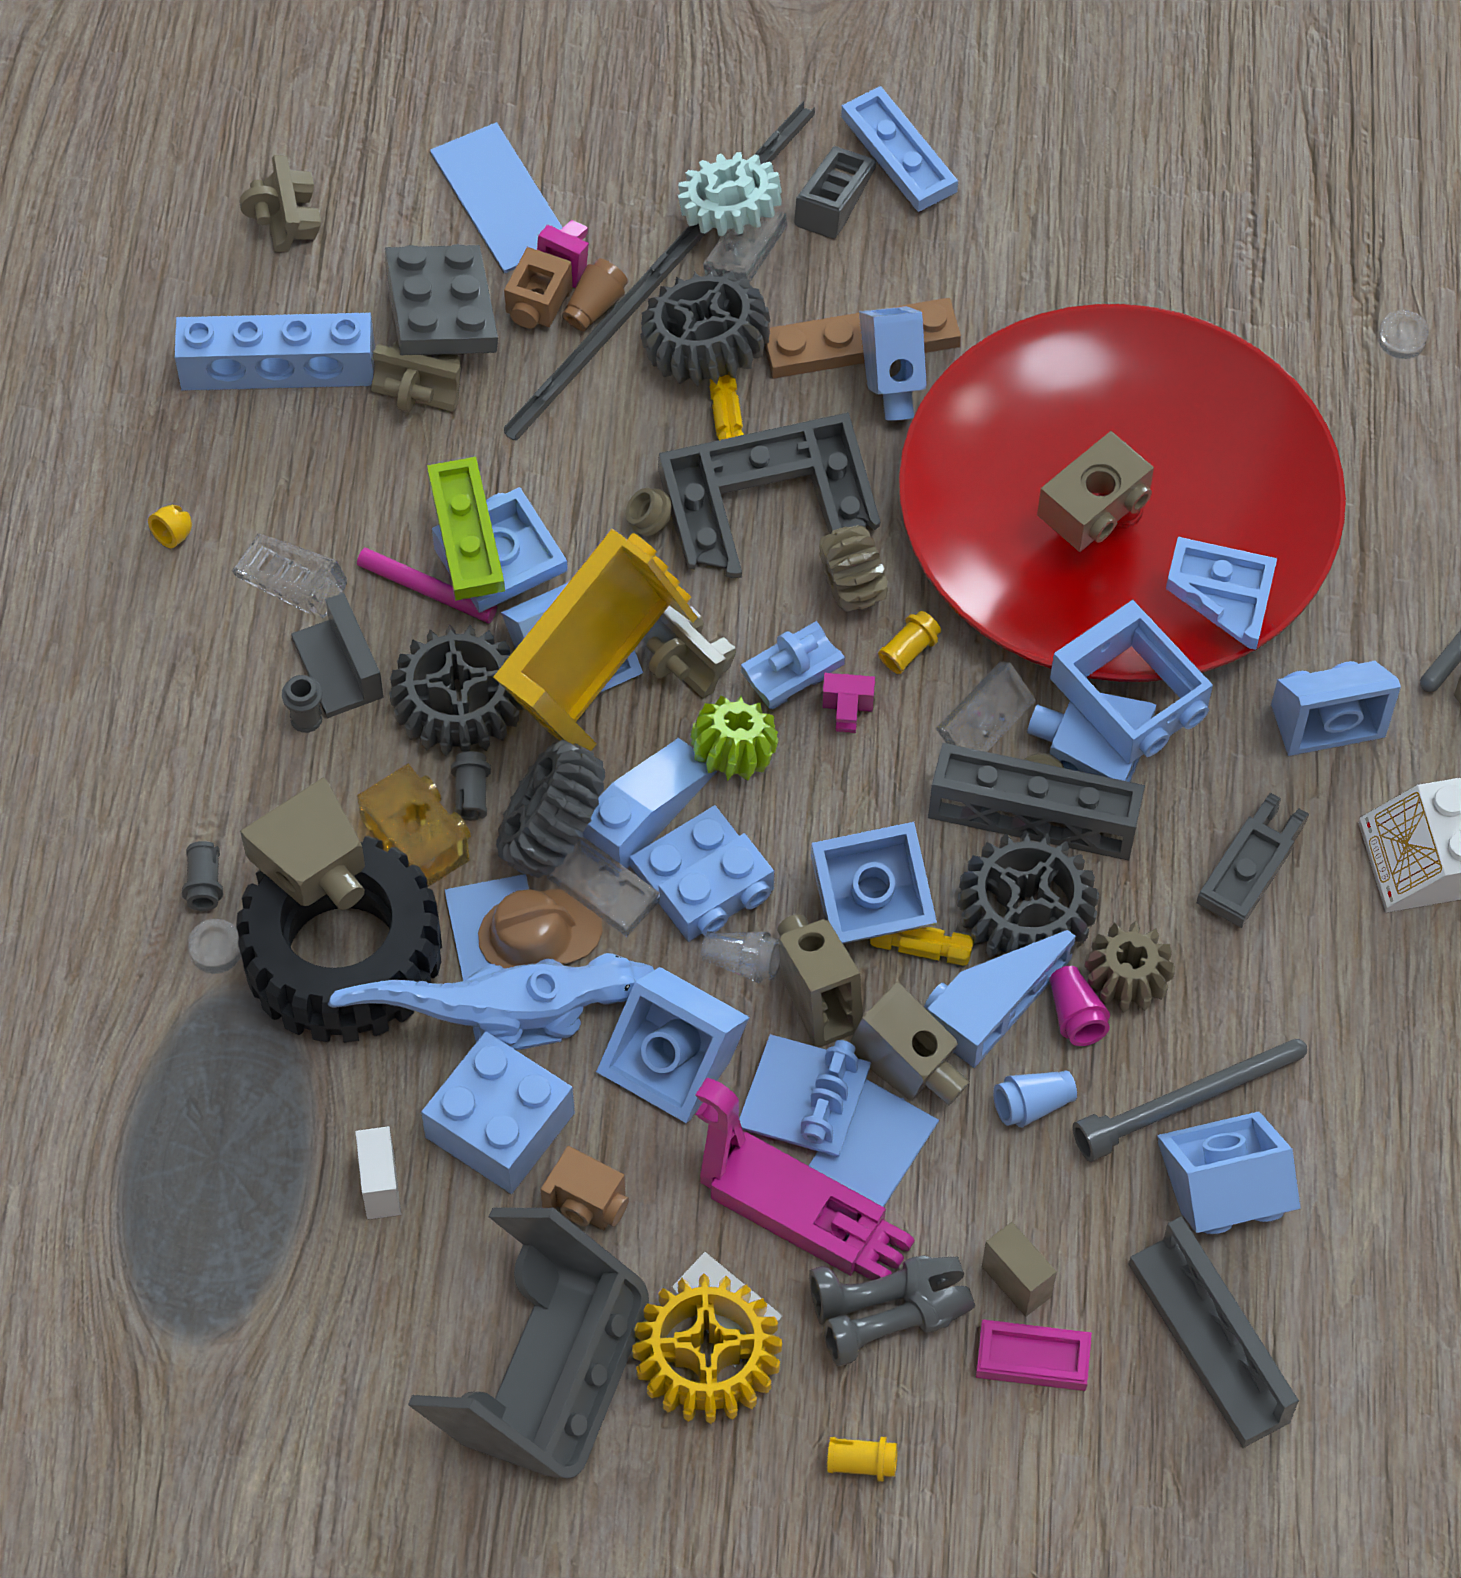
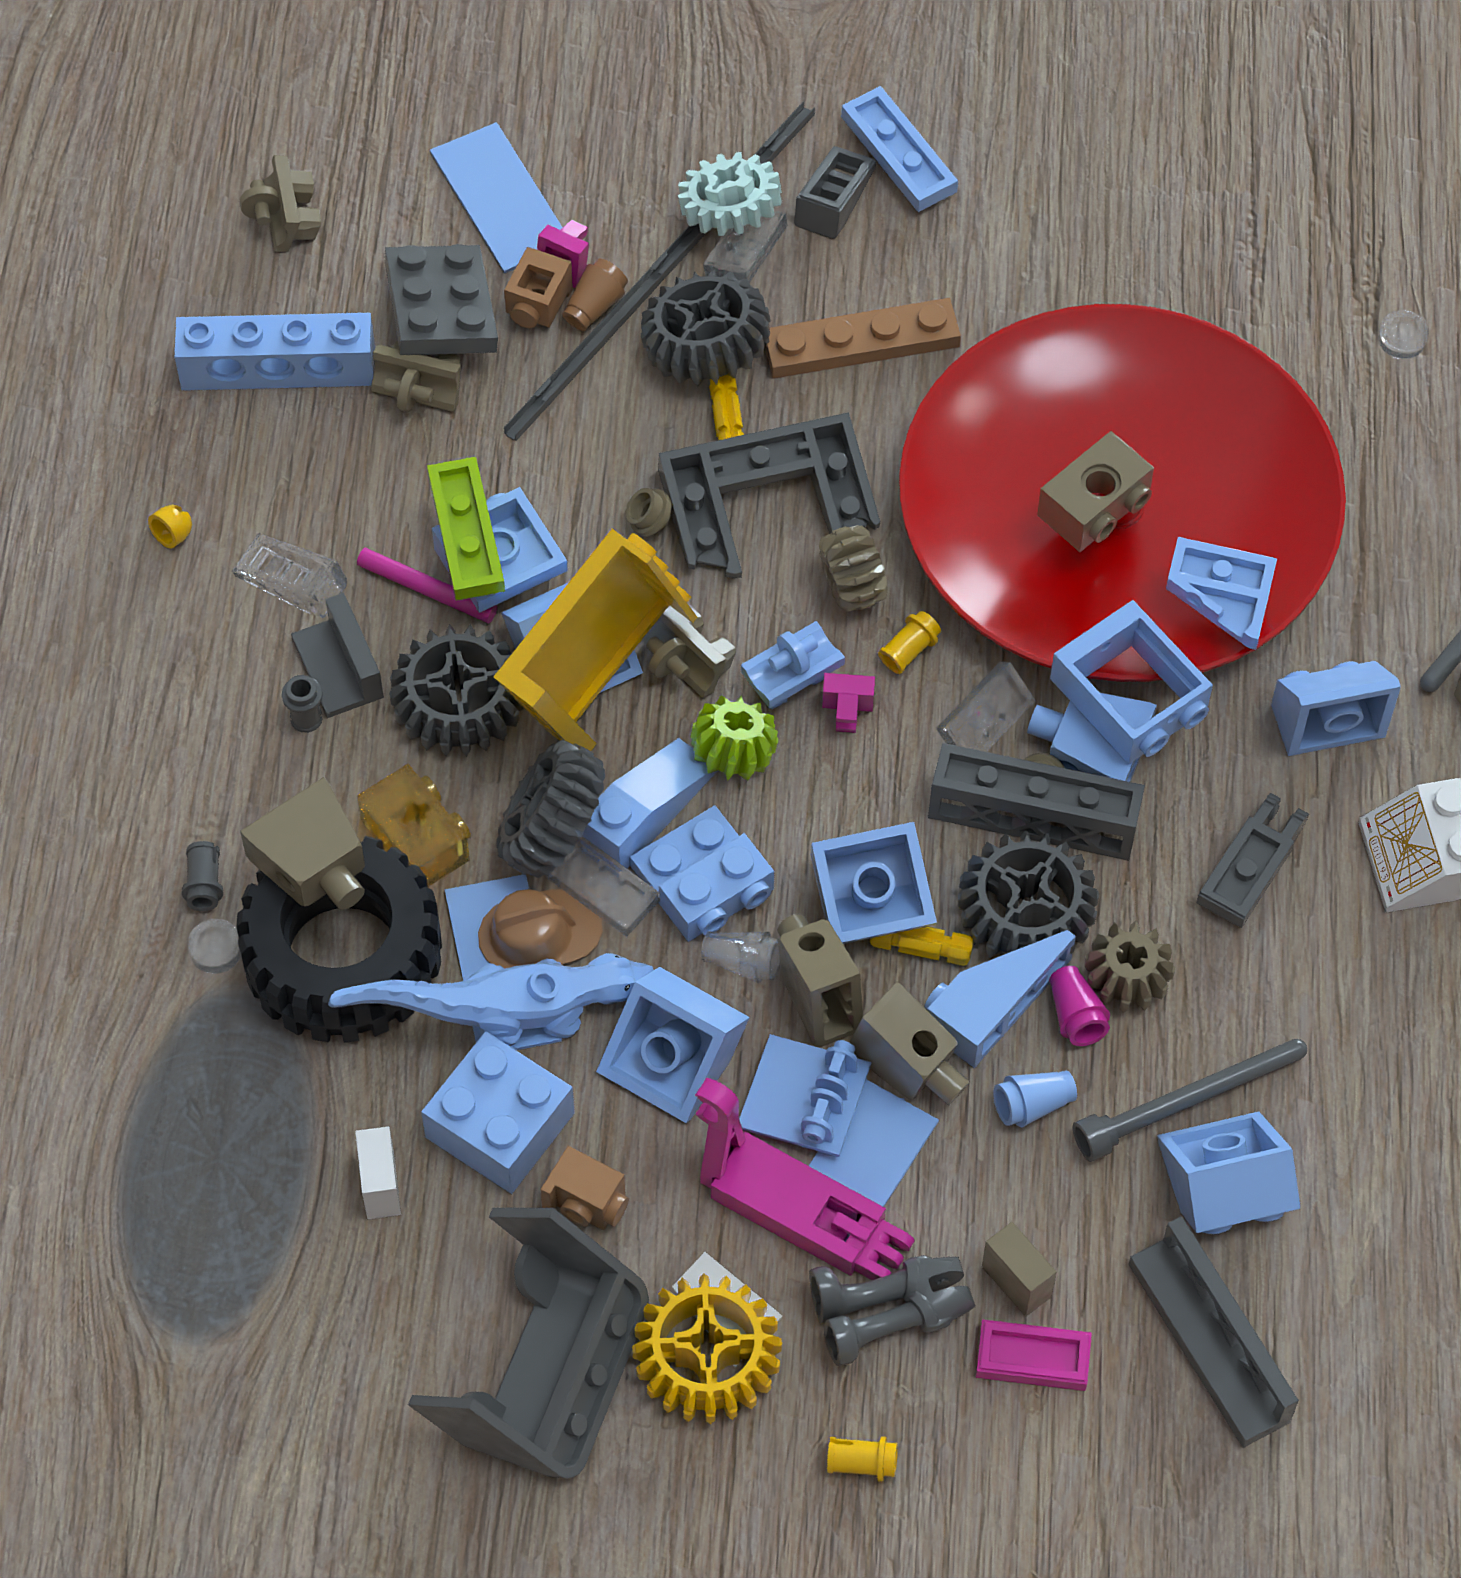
dark grey pin [451,751,491,821] -> none
light blue torso [859,306,926,420] -> none

